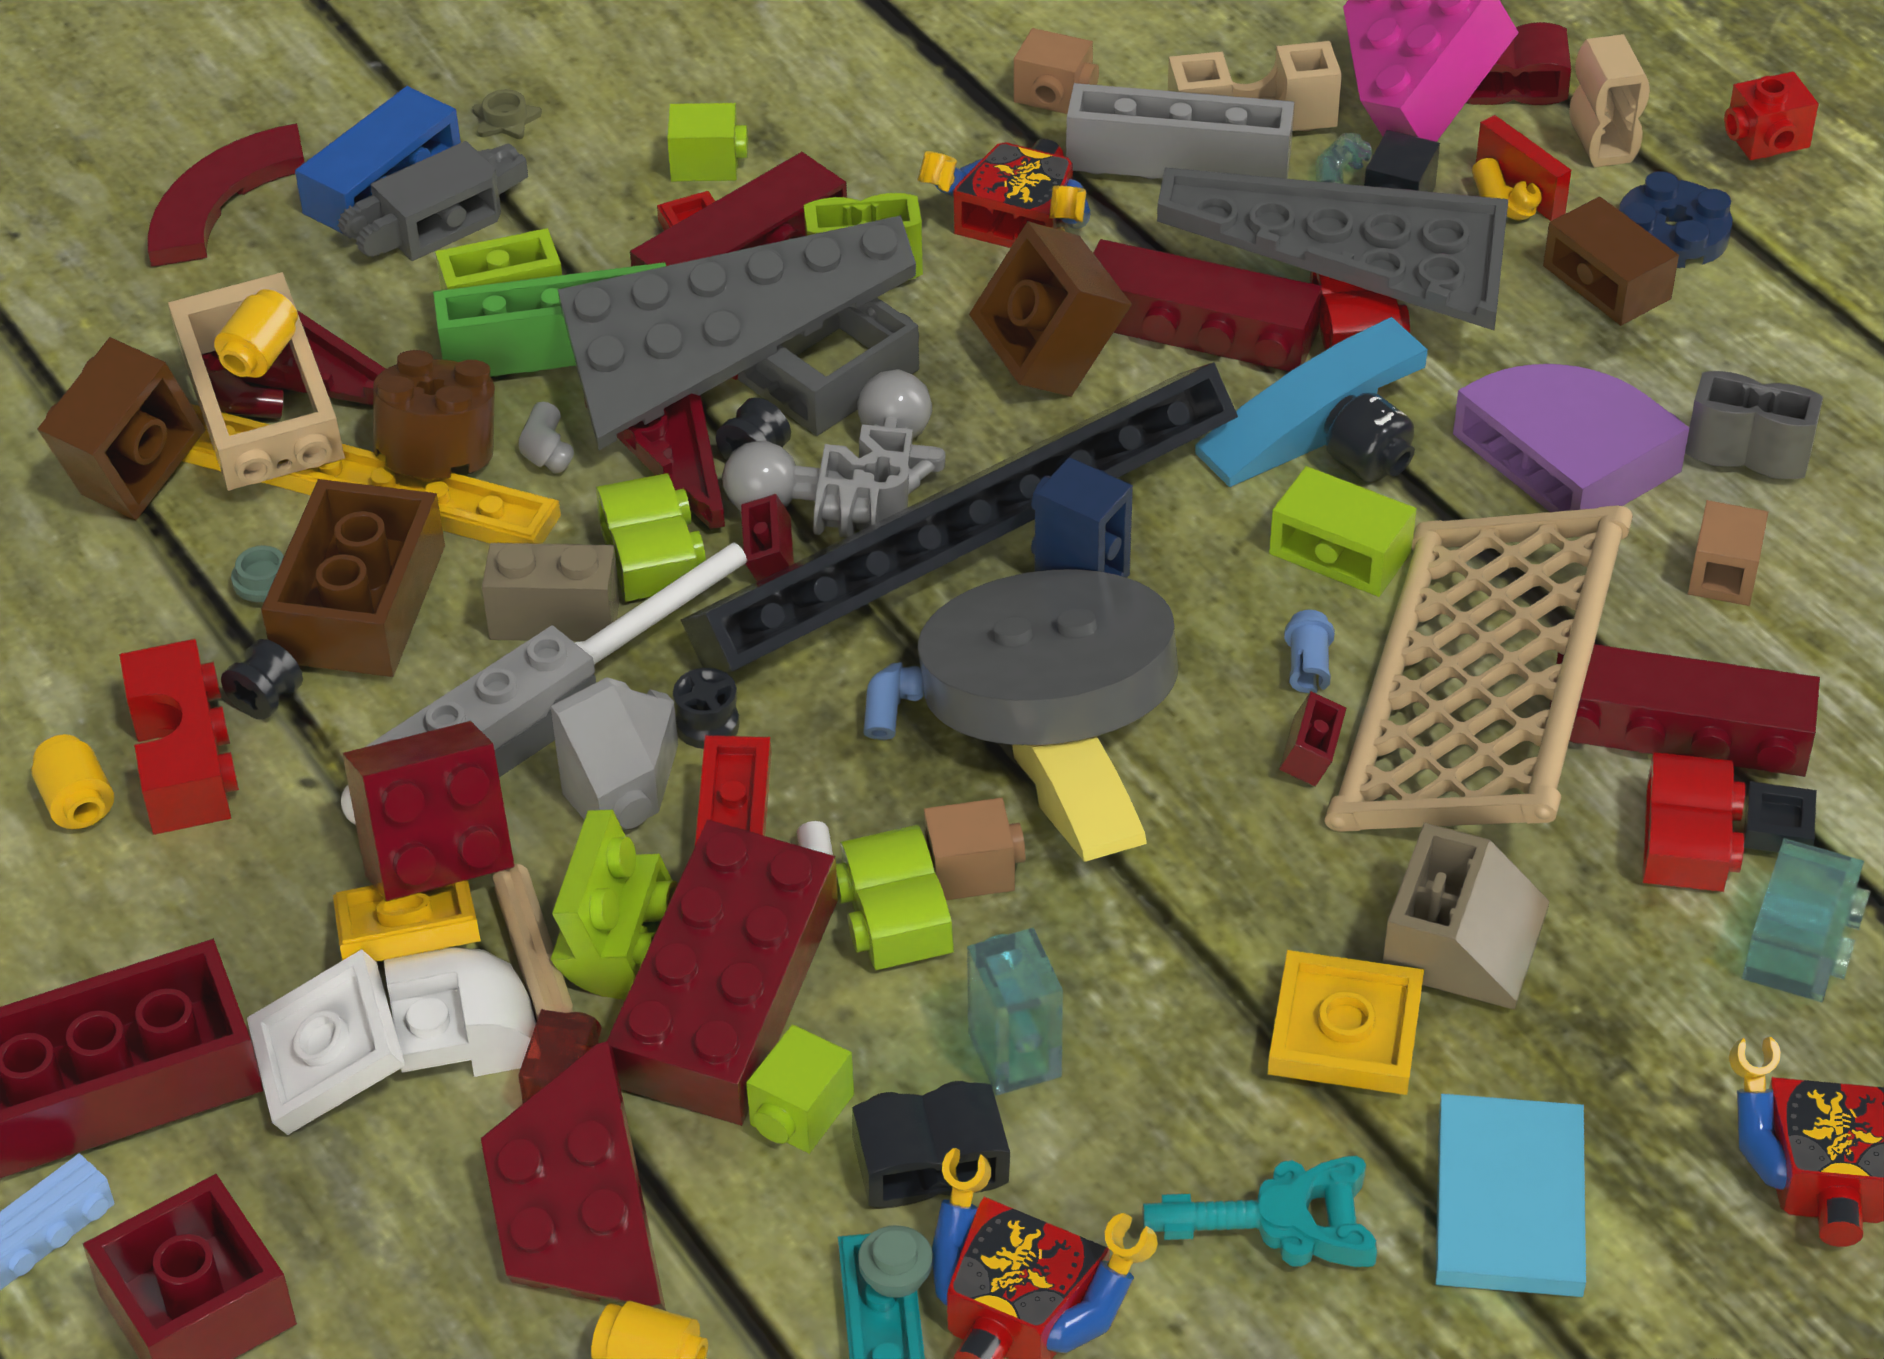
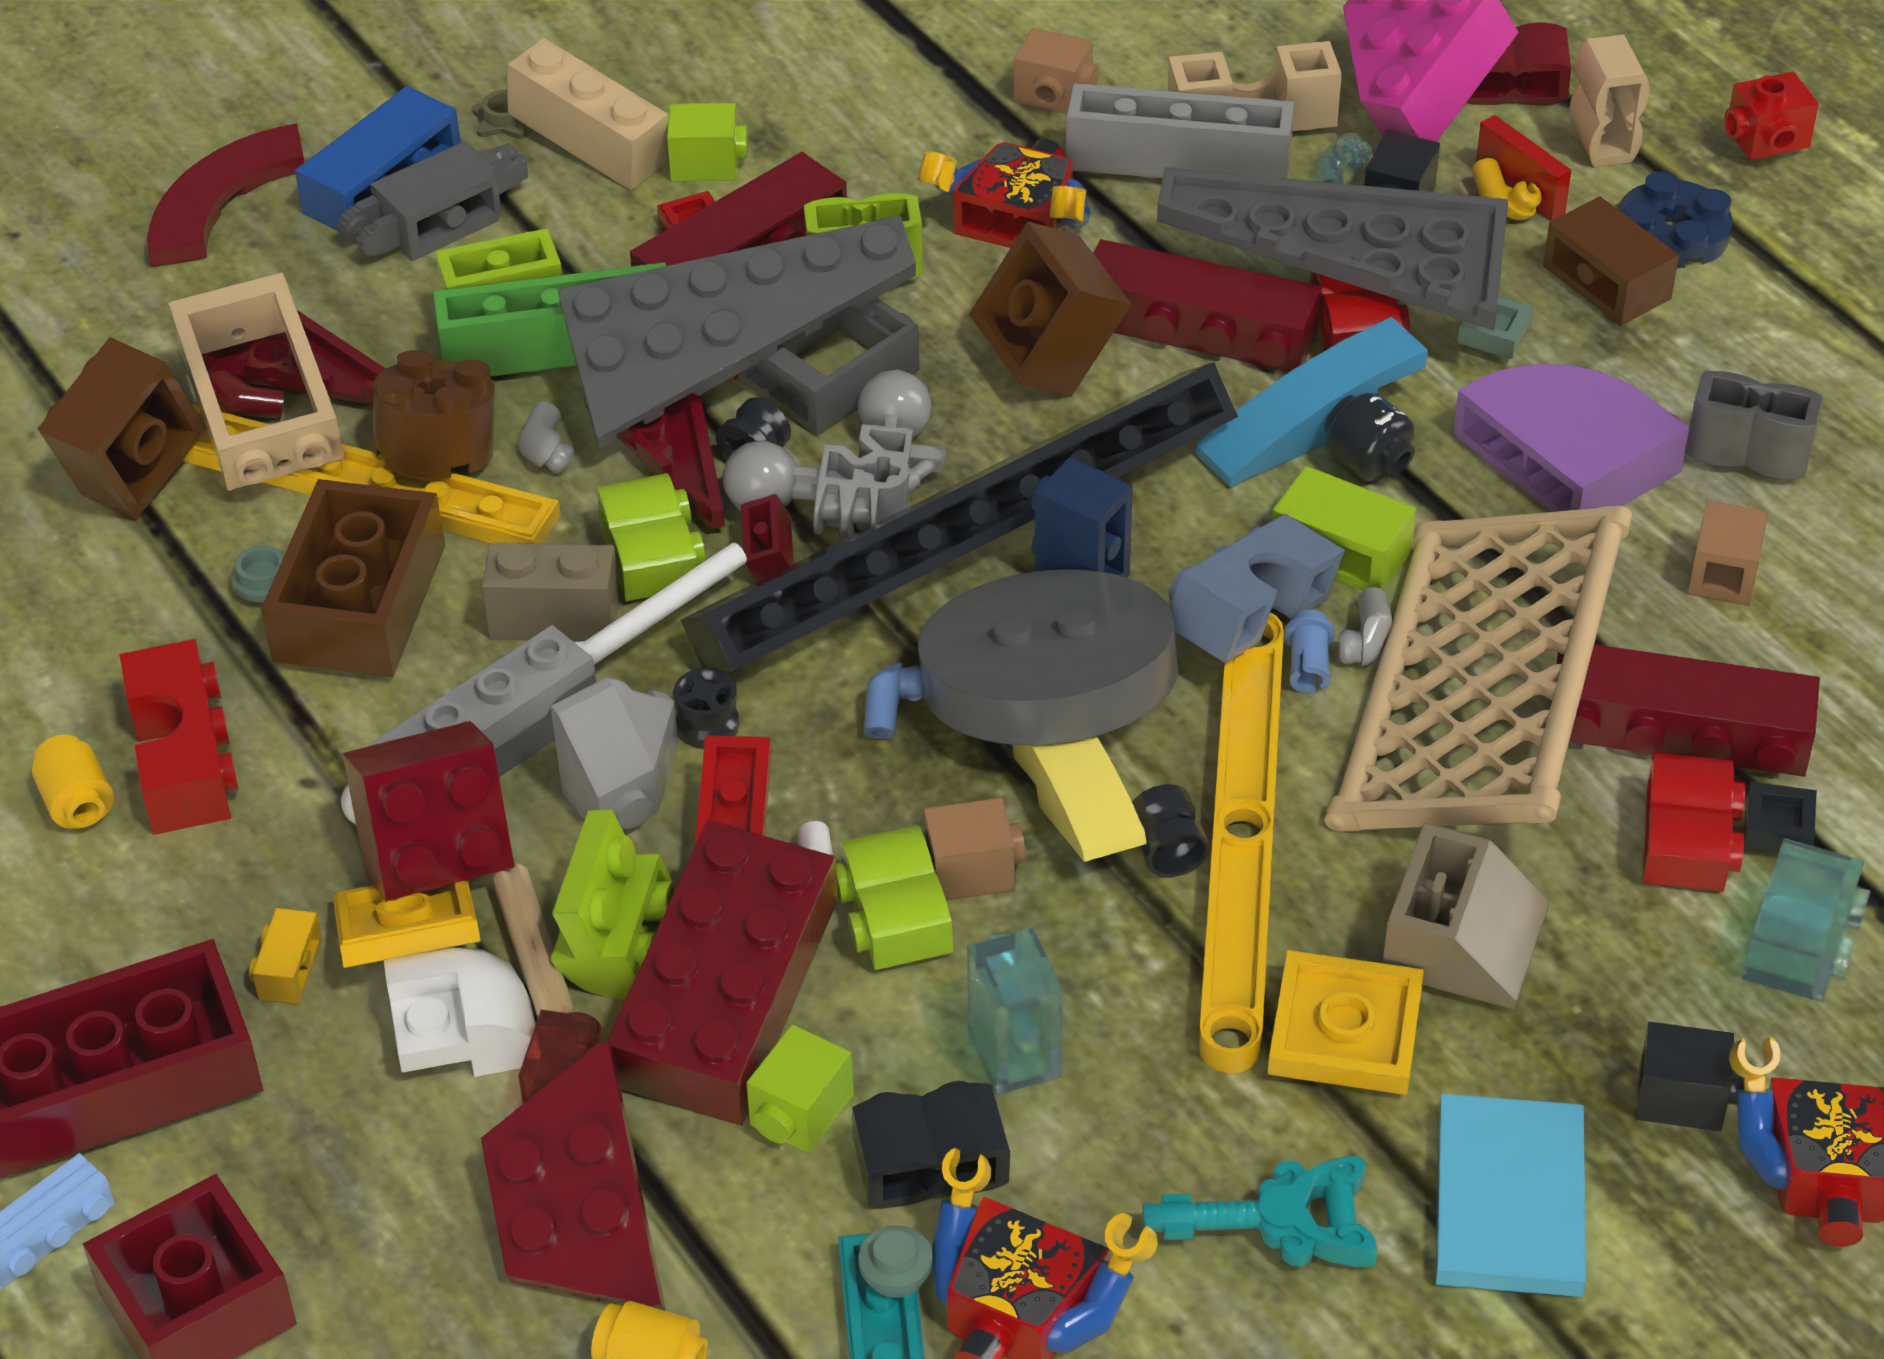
yellow brick [214,289,298,378] -> none
black wheel [221,639,303,720] -> none
white plate [247,949,405,1135] -> none
dark red piece [1279,691,1347,787] -> none
none -> yellow piece [249,908,322,1005]
none -> tan brick [507,38,669,191]
none -> black wheel [1132,784,1210,878]
none -> sand blue arch [1169,514,1345,663]
none -> yellow beam [1199,613,1284,1074]
none -> light grey arm [1338,587,1392,667]
none -> sand green plate [1457,296,1534,359]
none -> black brick [1636,1021,1744,1132]

